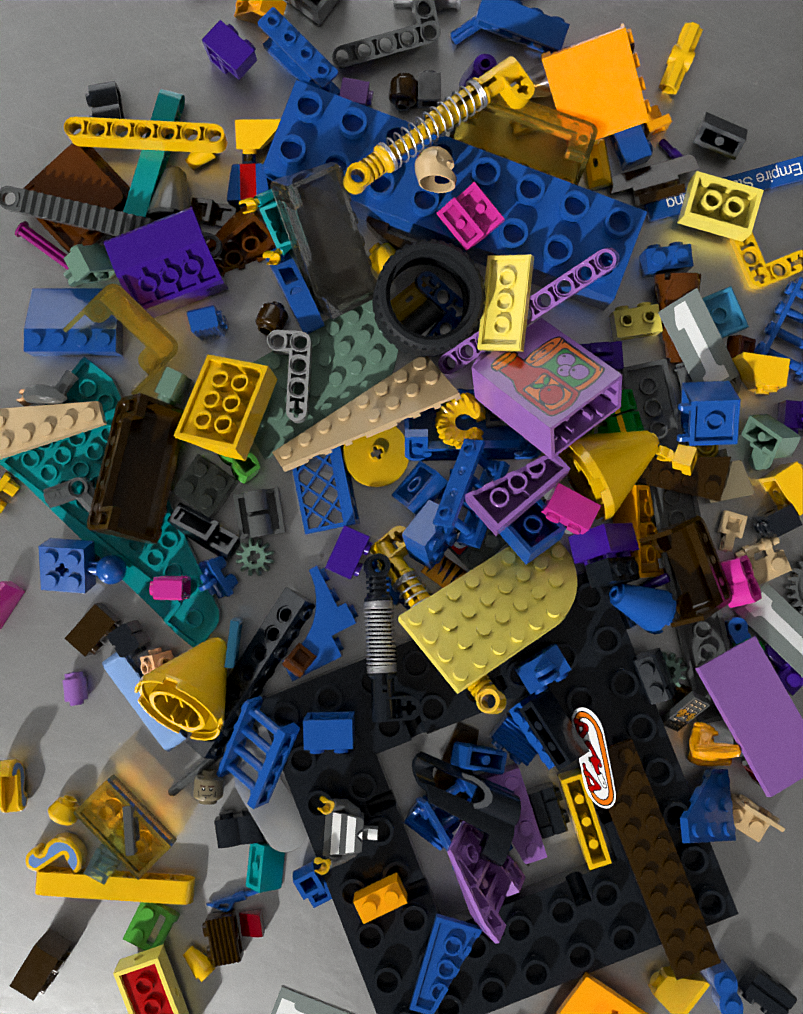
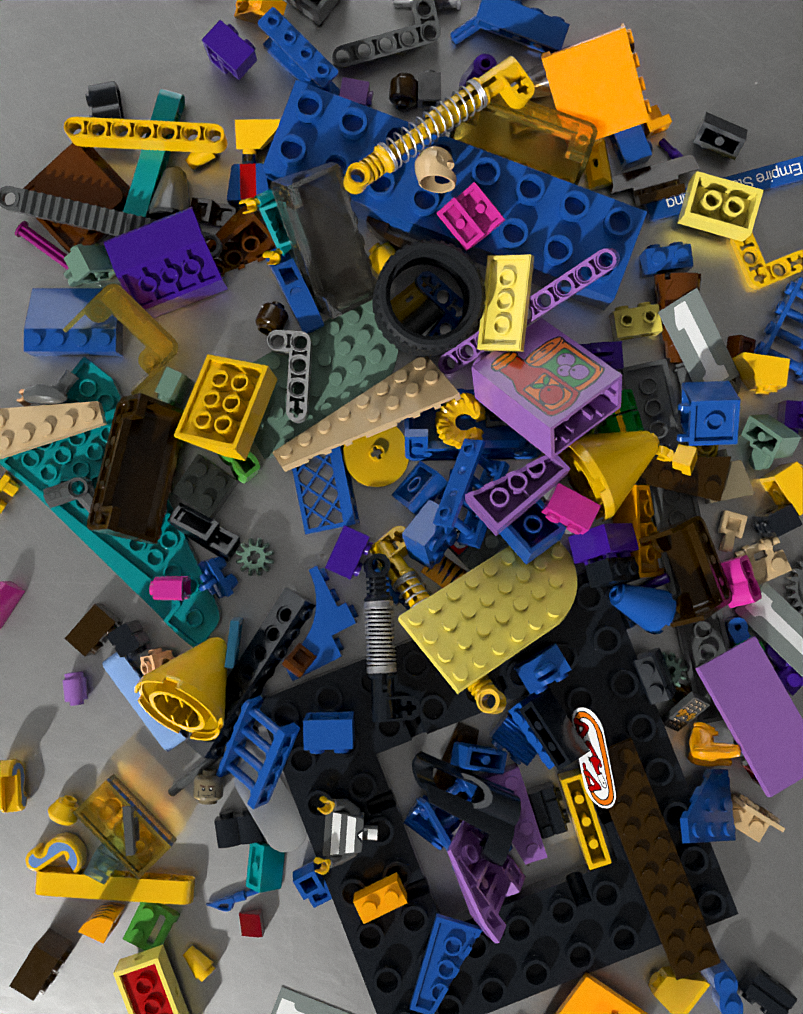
blue brick [38,538,127,594] -> none
blue brick [187,305,228,341] -> none
dark brown brick [202,909,244,967] -> none
dark grey plate [233,487,286,540] -> none
yellow piece [658,22,703,94] -> none
dark azure tile [702,286,749,339] -> none
none -> light orange brick [78,902,125,944]

